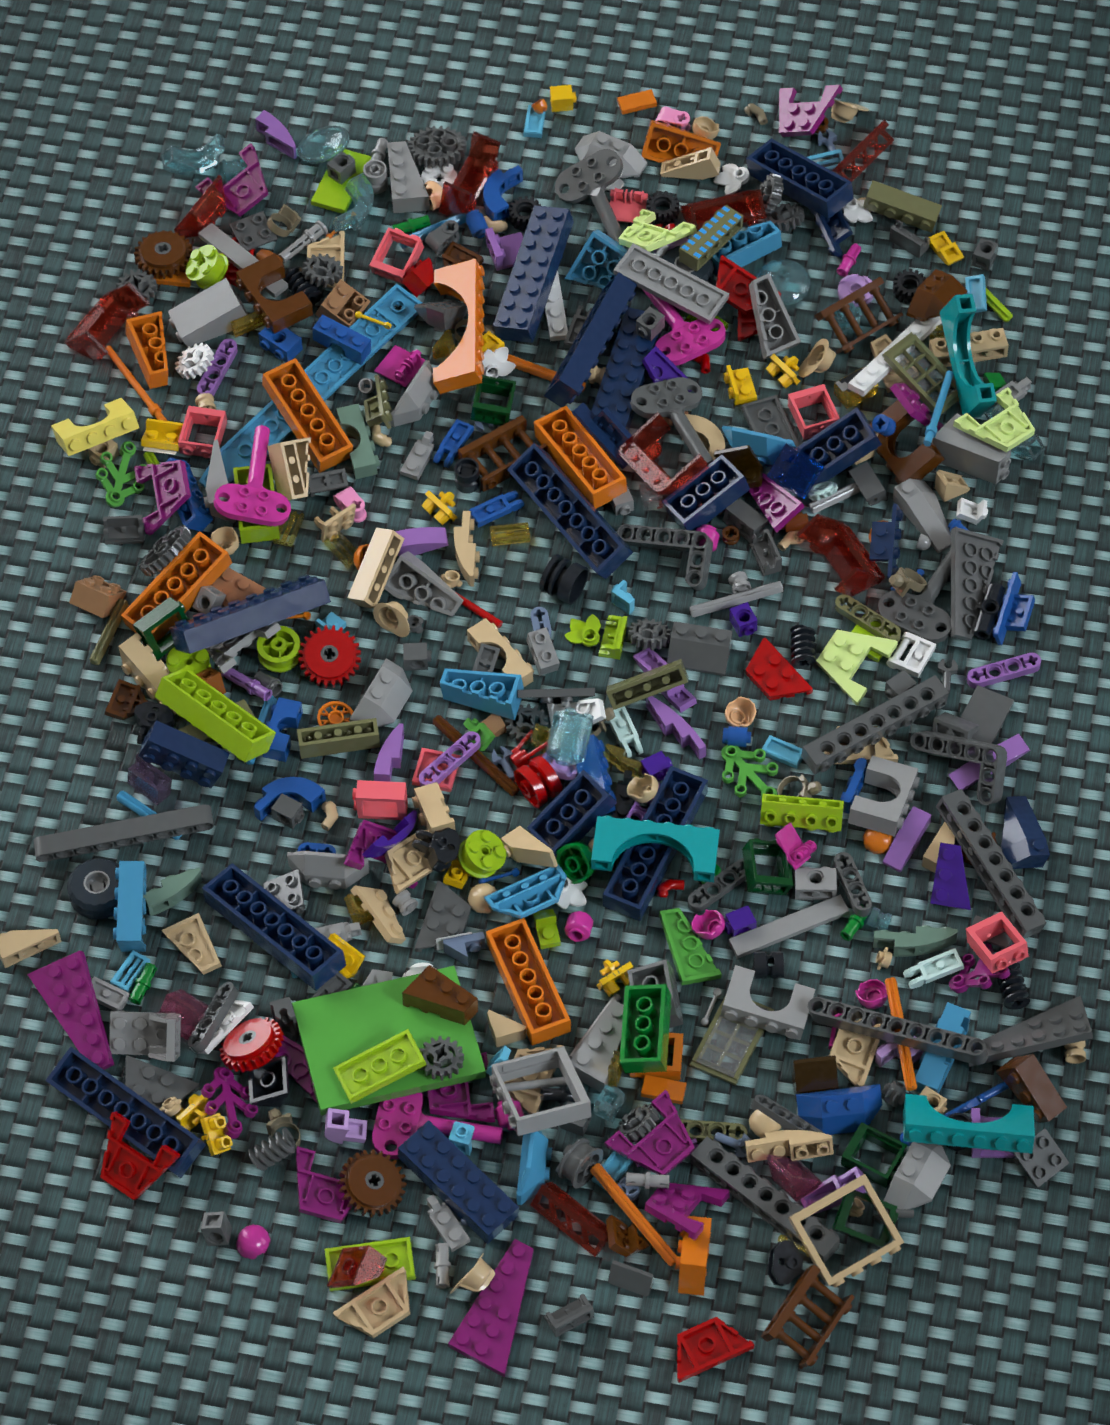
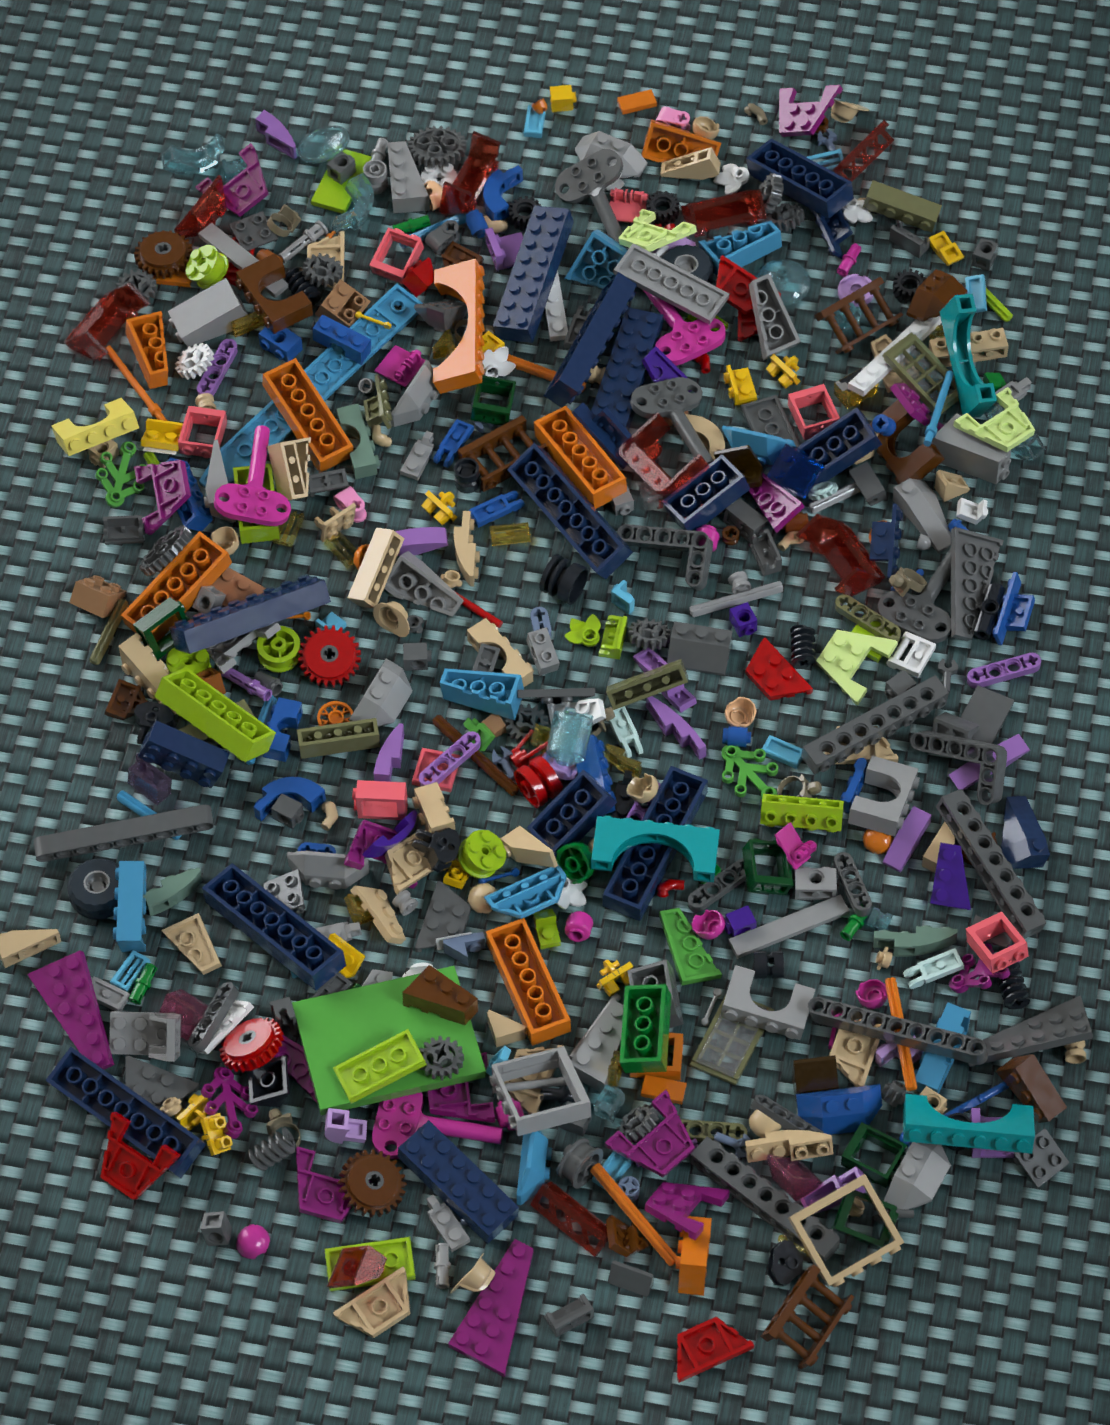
medium azure bracket [449,1121,475,1156] -> none
light grey pin [626,1172,670,1189] -> none
dark grey brick [636,306,665,341] -> none
dark purple brick [640,751,673,782] -> none
olive brick [679,205,743,272] -> none
tan piece [798,339,836,378] -> none

